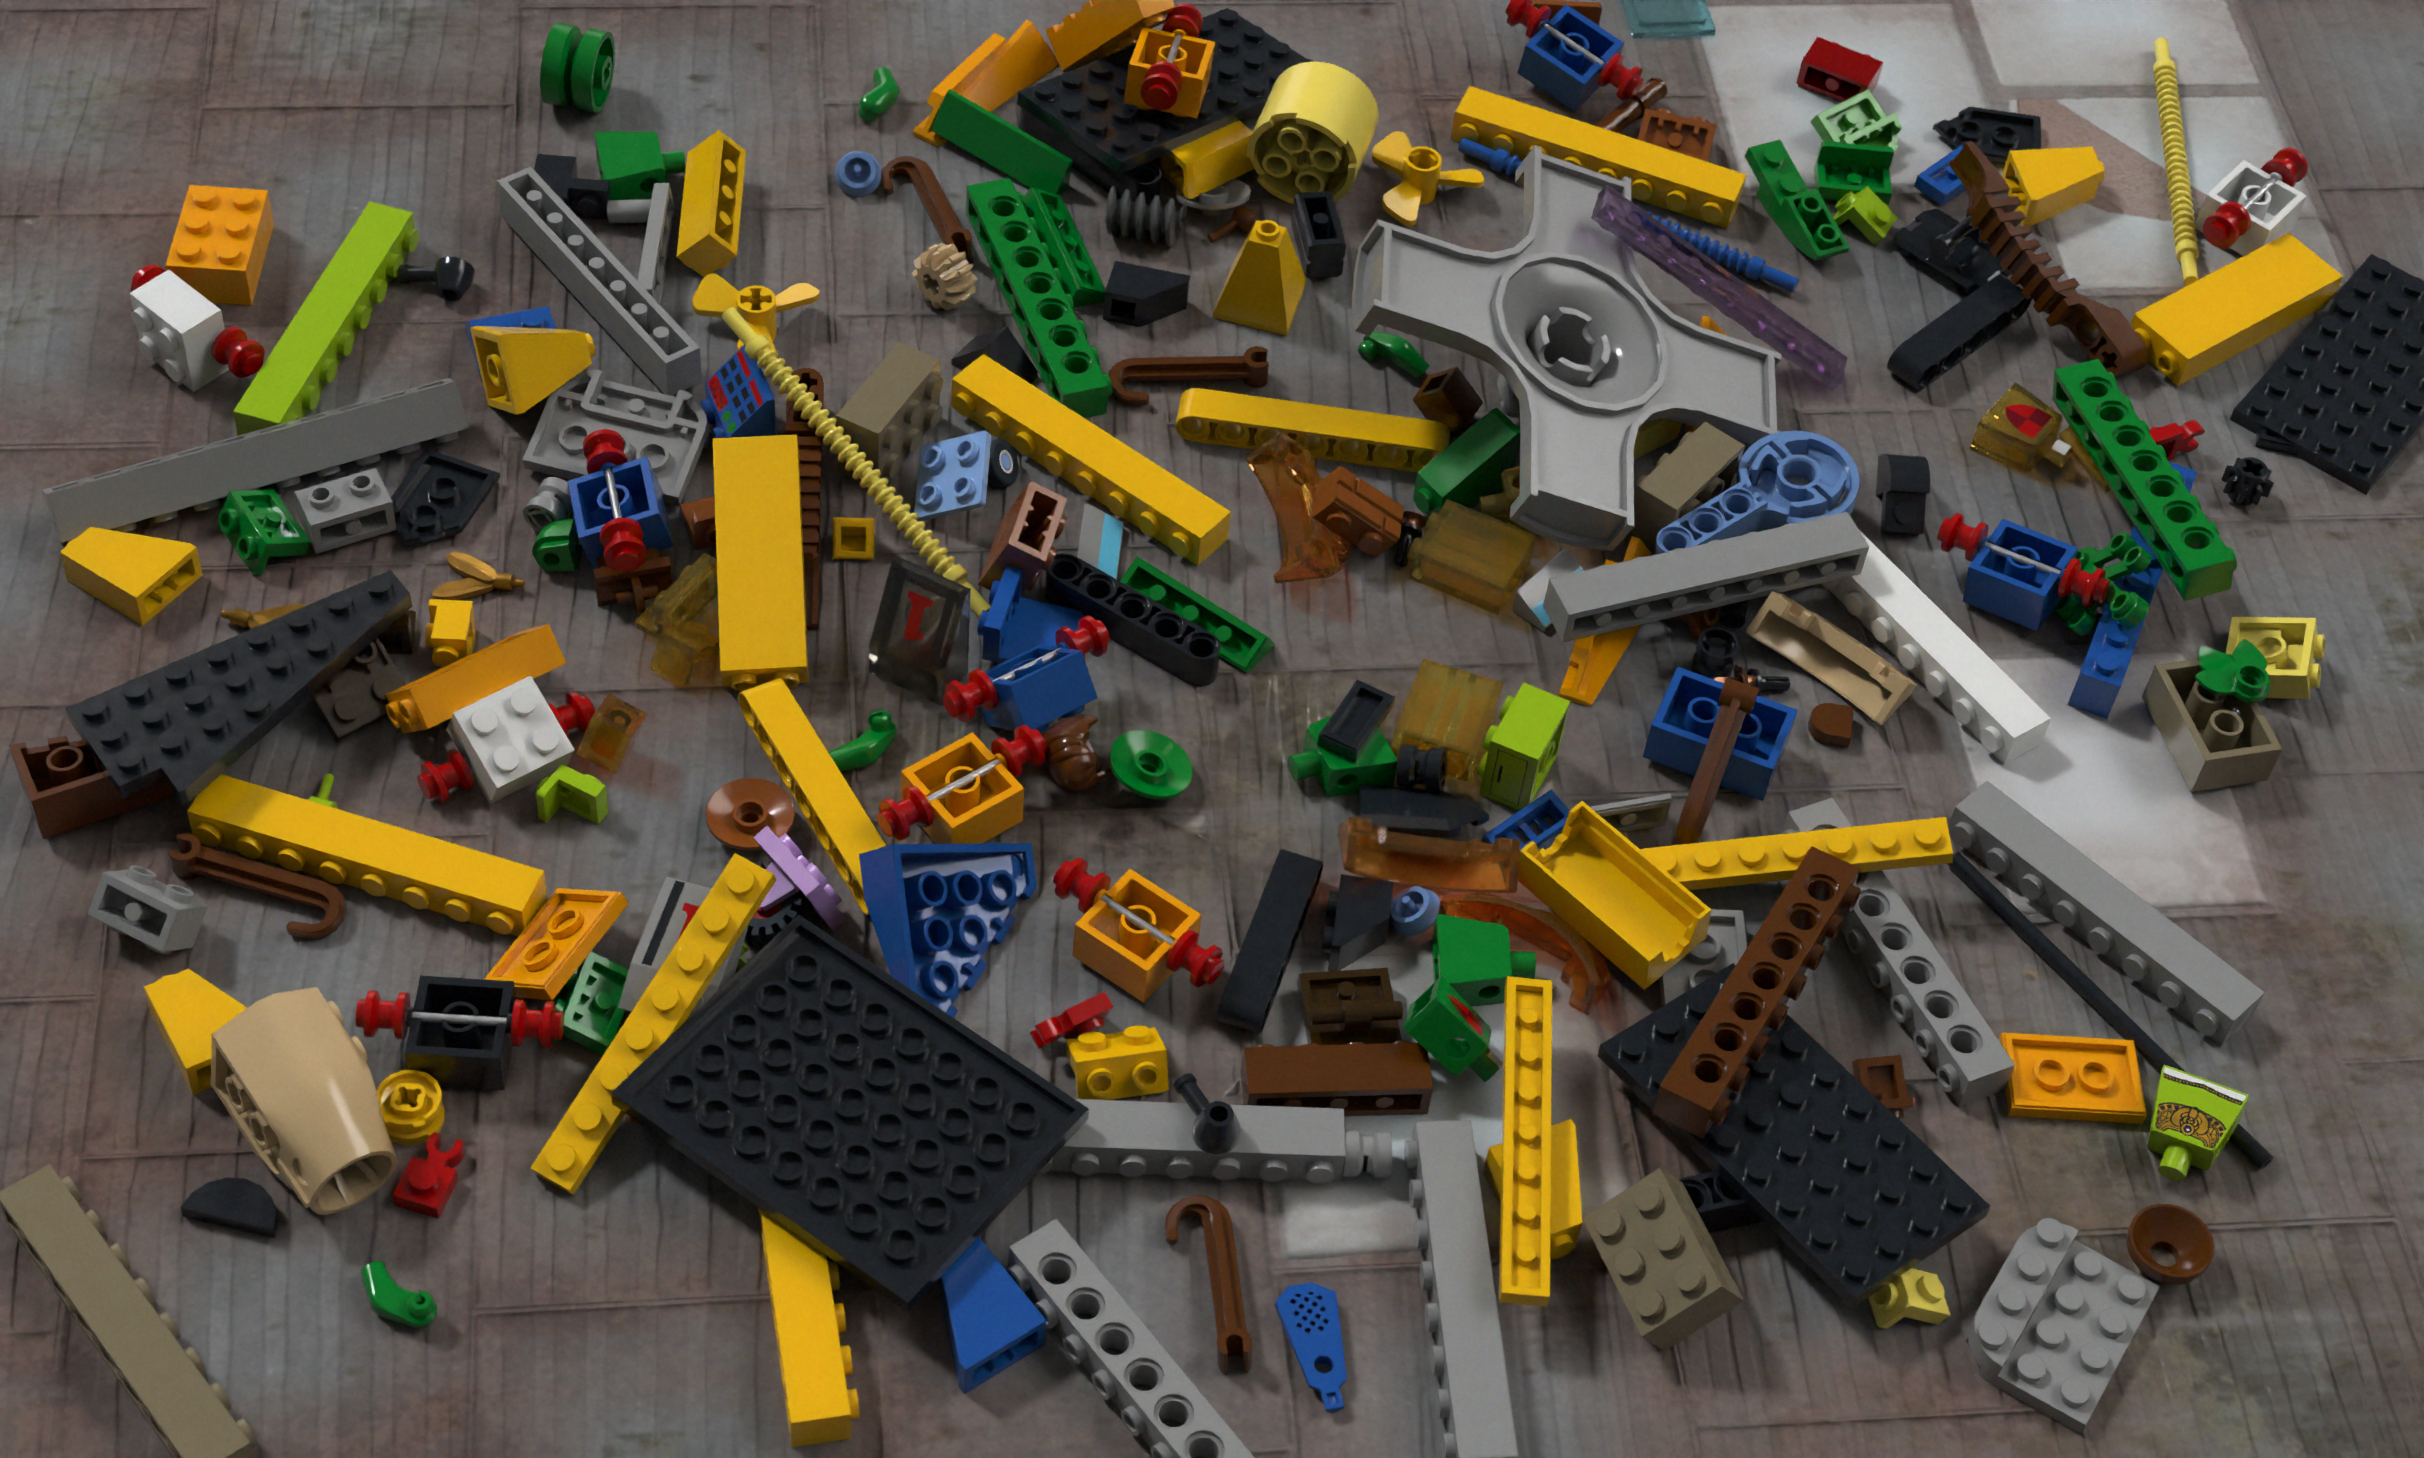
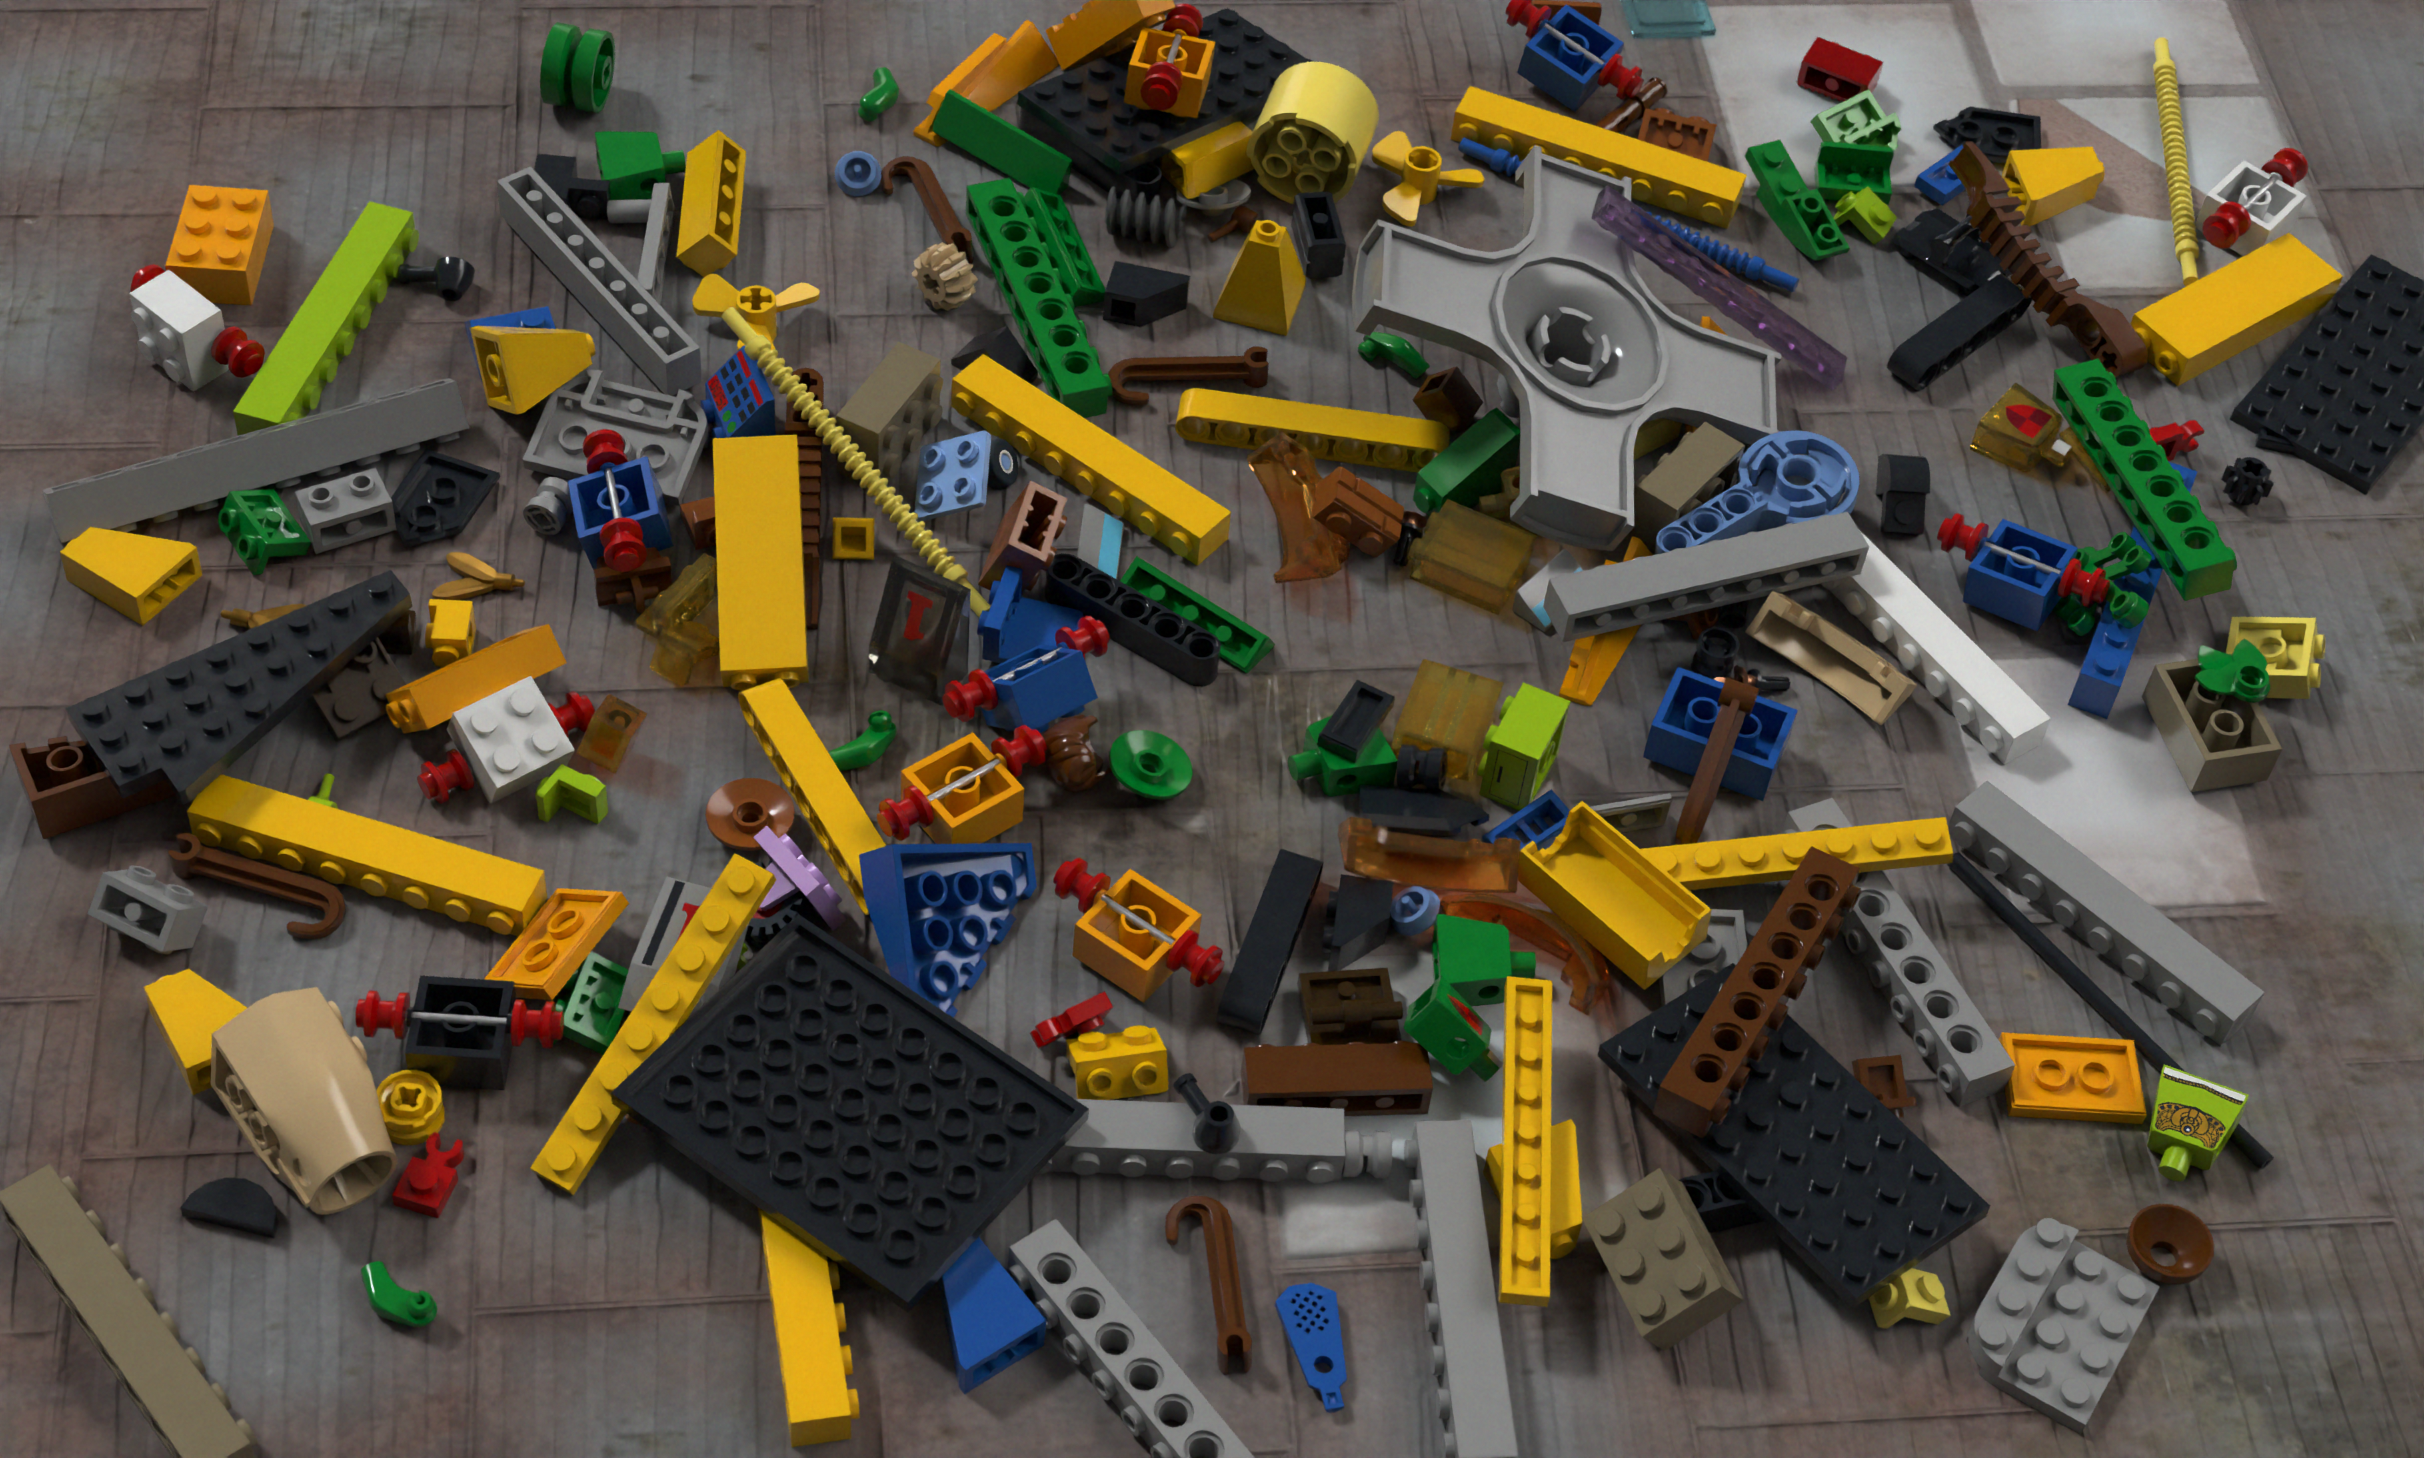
green piece [532,518,582,571] -> none
reddish brown tile [1808,703,1853,748] -> none

